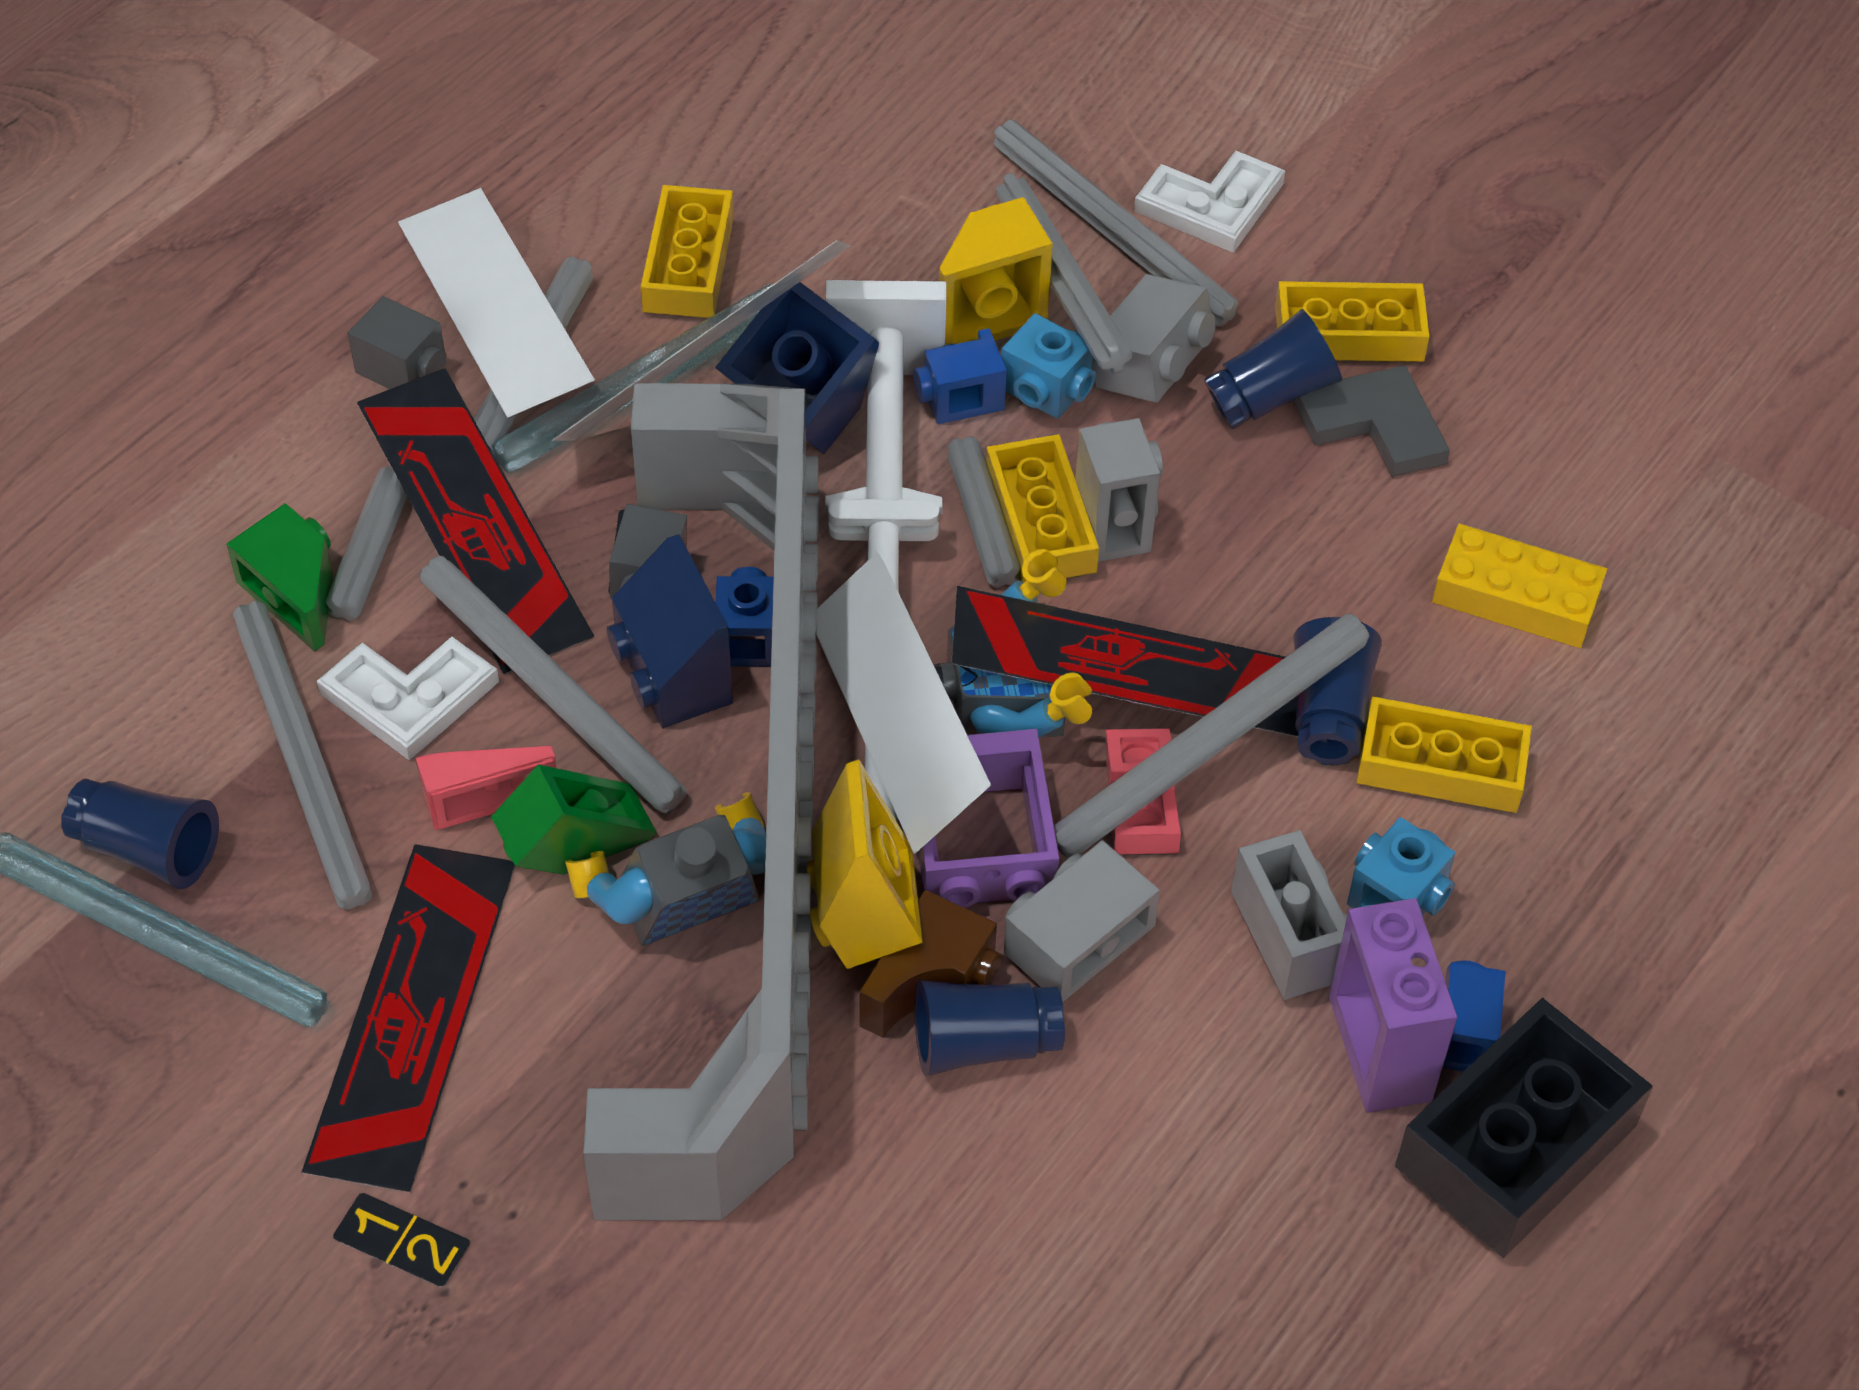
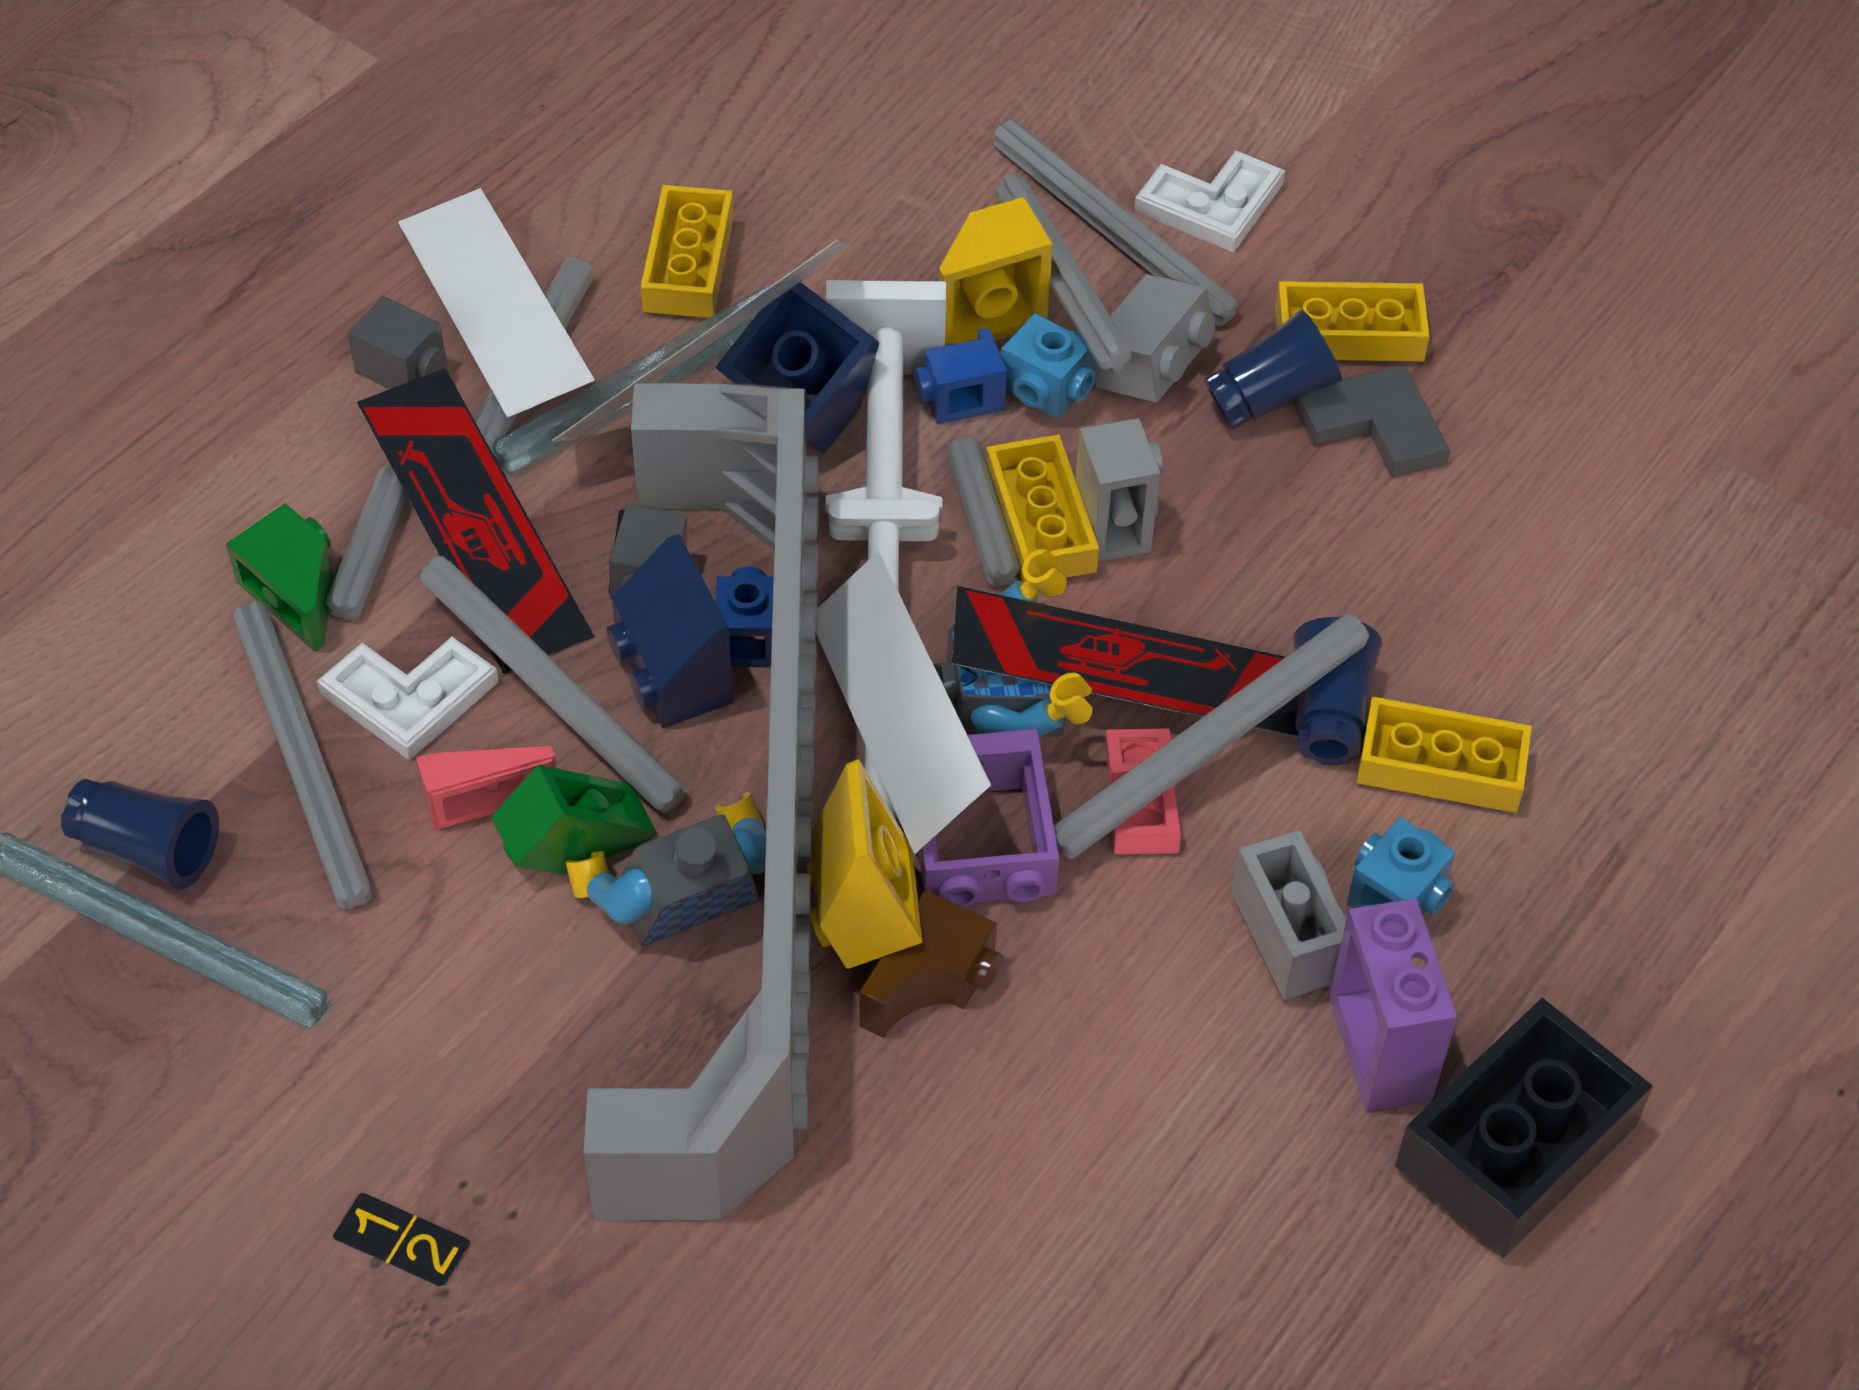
black sticker [301,844,515,1193] -> none
dark blue plant [914,980,1065,1077] -> none
light grey brick [1004,840,1160,1002] -> none
yellow piece [1432,523,1608,649] -> none
blue brick [1442,960,1506,1071] -> none

